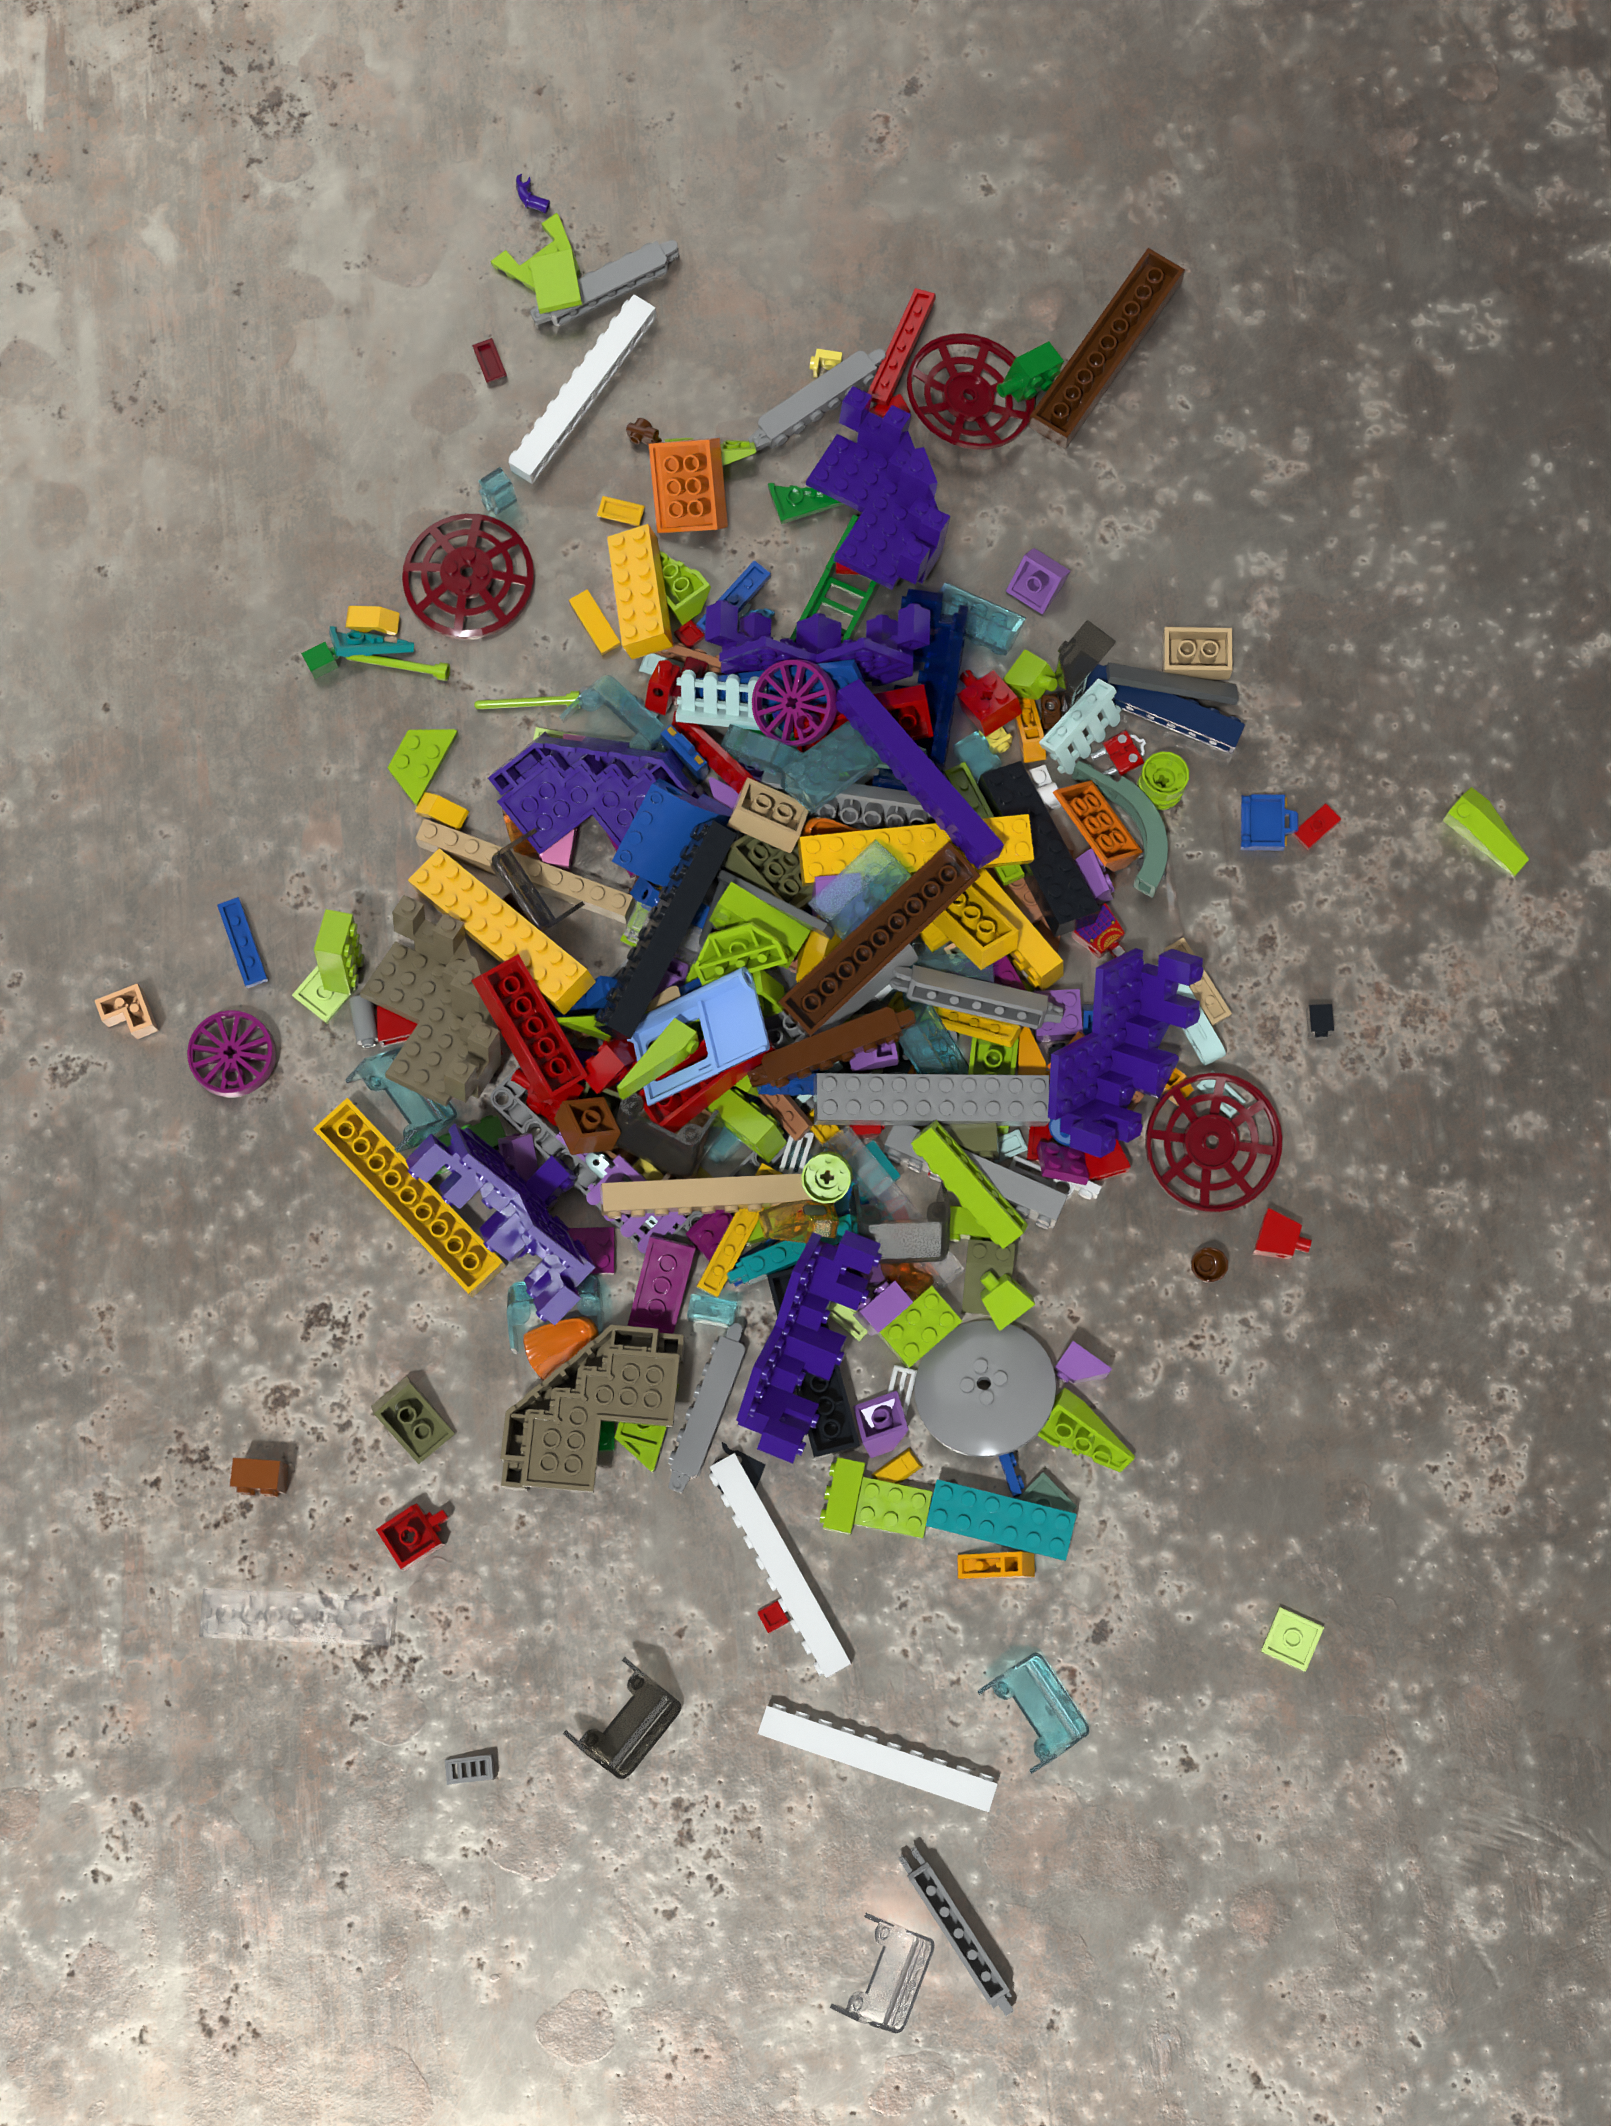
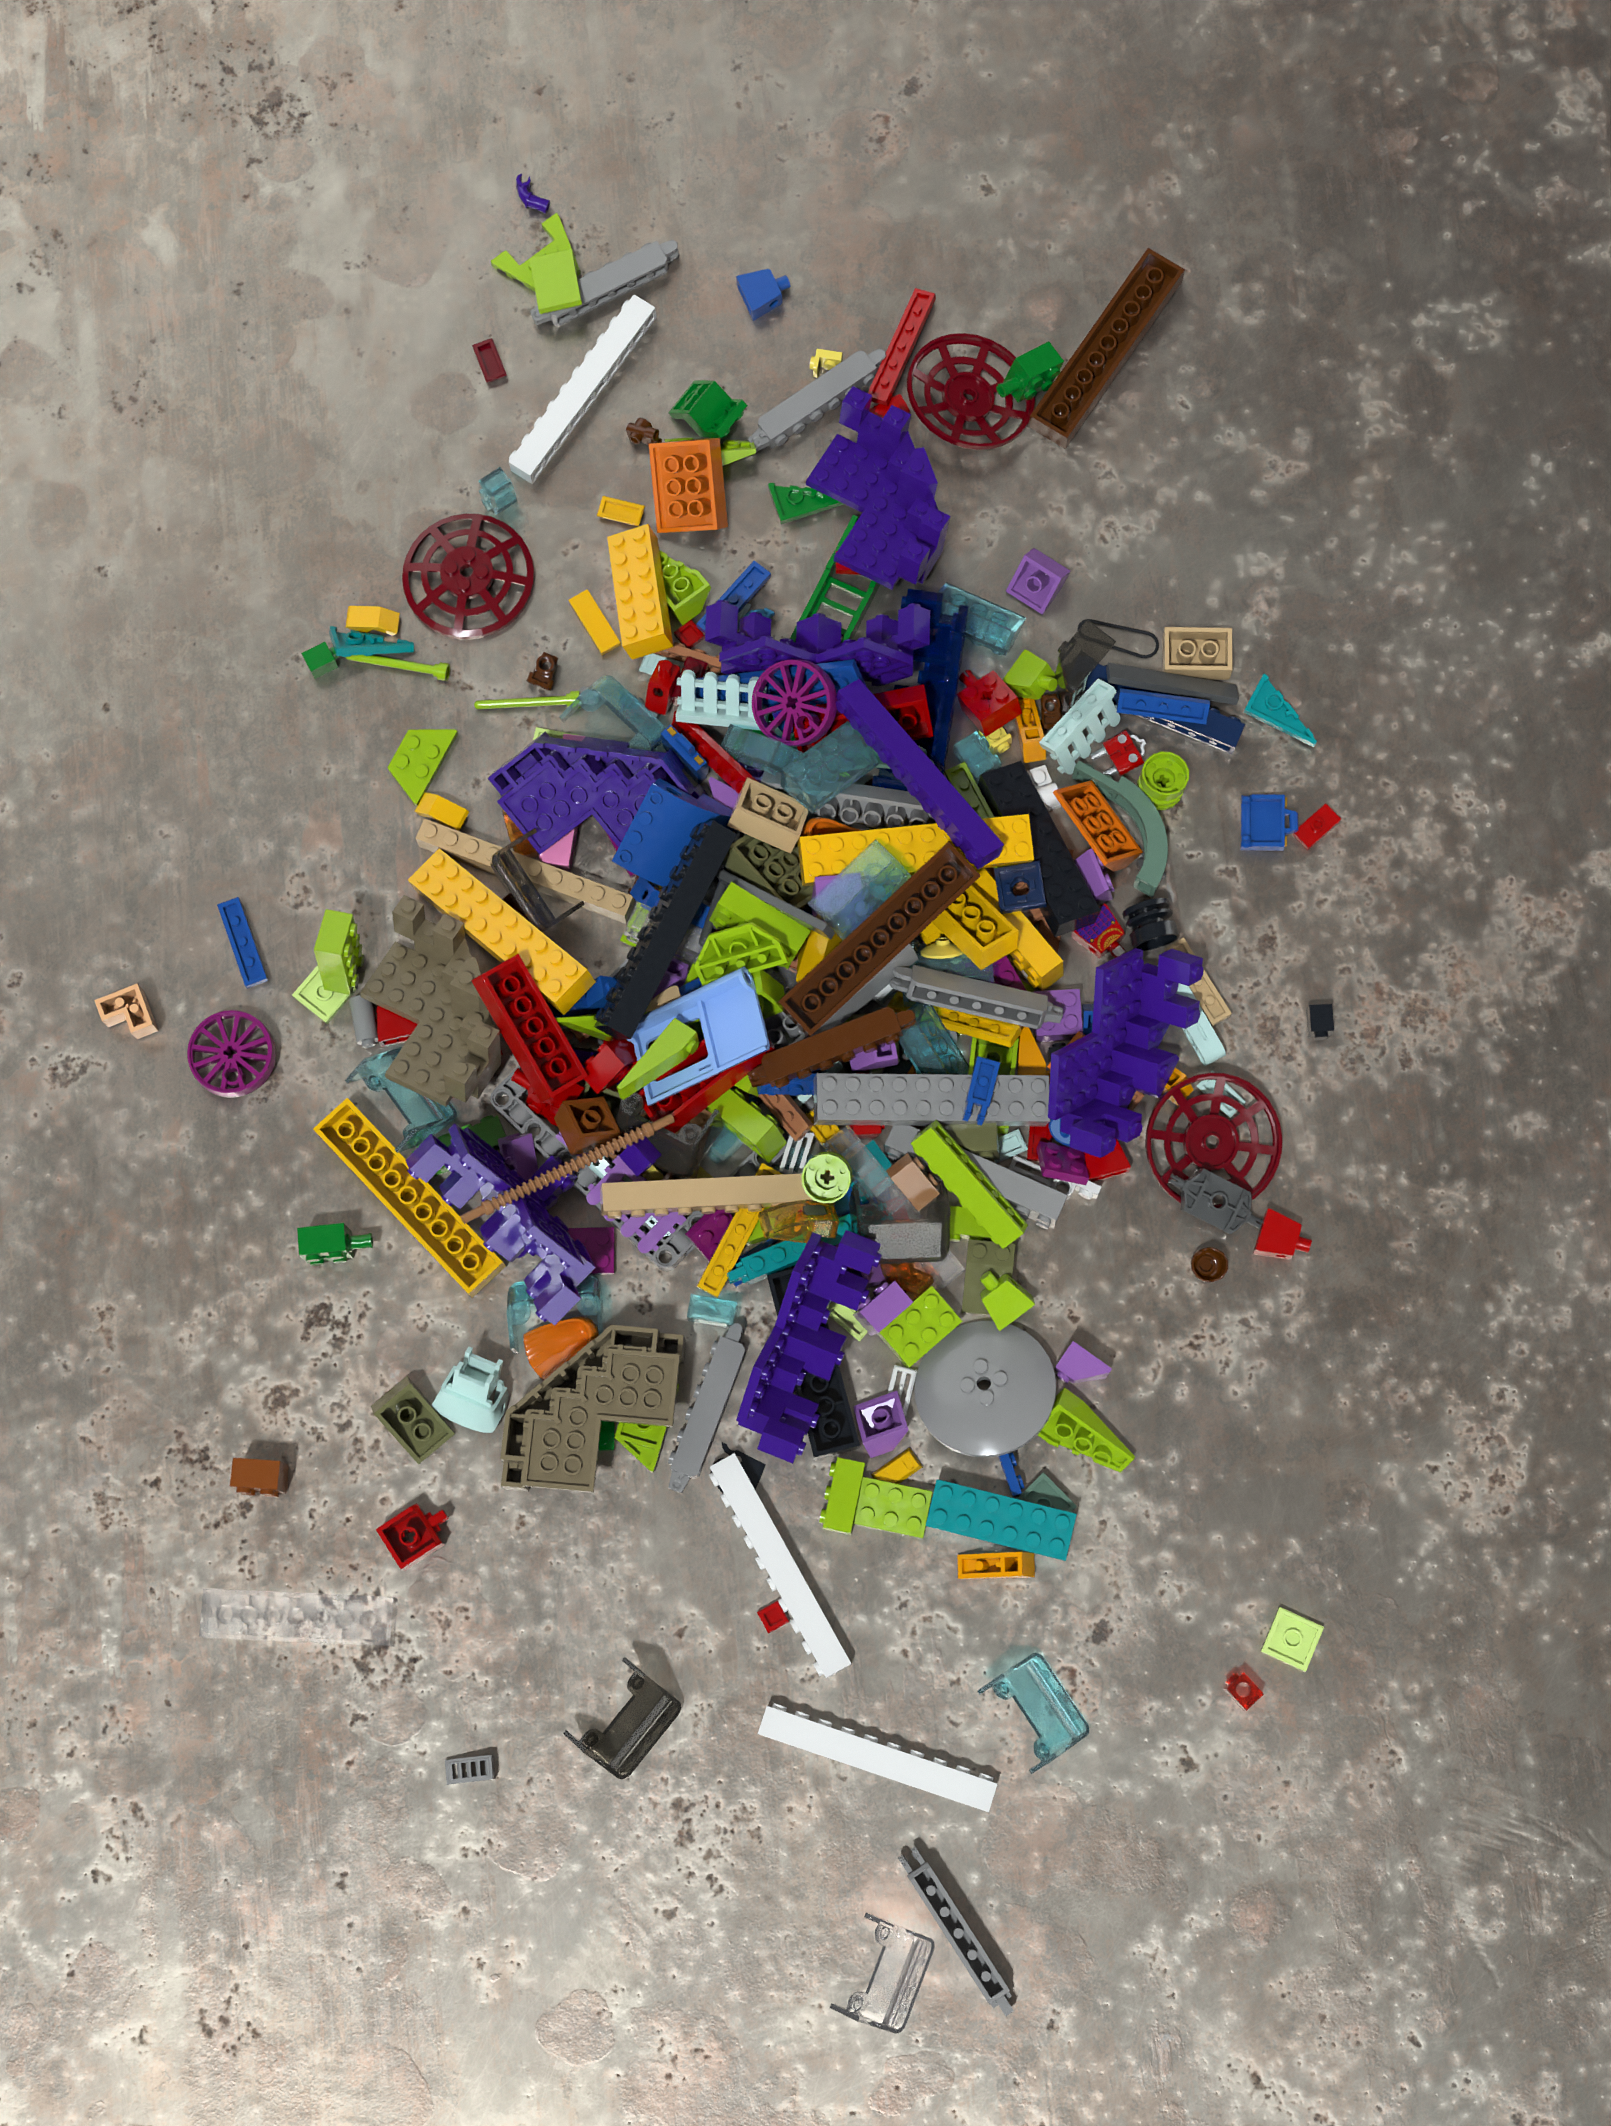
magenta plate [627,1235,696,1334] -> none
lime wedge [1443,787,1529,877] -> none
none -> green brick [297,1223,373,1266]
none -> light aqua piece [432,1347,509,1433]
none -> medium nougat hose [460,1114,675,1224]
none -> reddish brown plate [526,652,558,691]
none -> dark purple brick [619,1137,662,1177]
none -> green bracket [668,380,748,438]
none -> blue torso [736,269,791,321]
none -> medium nougat brick [886,1153,940,1211]
none -> light yellow dish [920,937,964,959]
none -> blue hinge [962,1056,1000,1125]
none -> dark blue piece [994,861,1047,914]
none -> black piece [1077,619,1159,658]
none -> blue plate [1117,688,1210,724]
none -> black wheel [1122,898,1180,951]
none -> dark grey plate [1168,1168,1263,1234]
none -> clear red brick [1224,1672,1264,1711]
none -> teal wing [1243,674,1317,747]

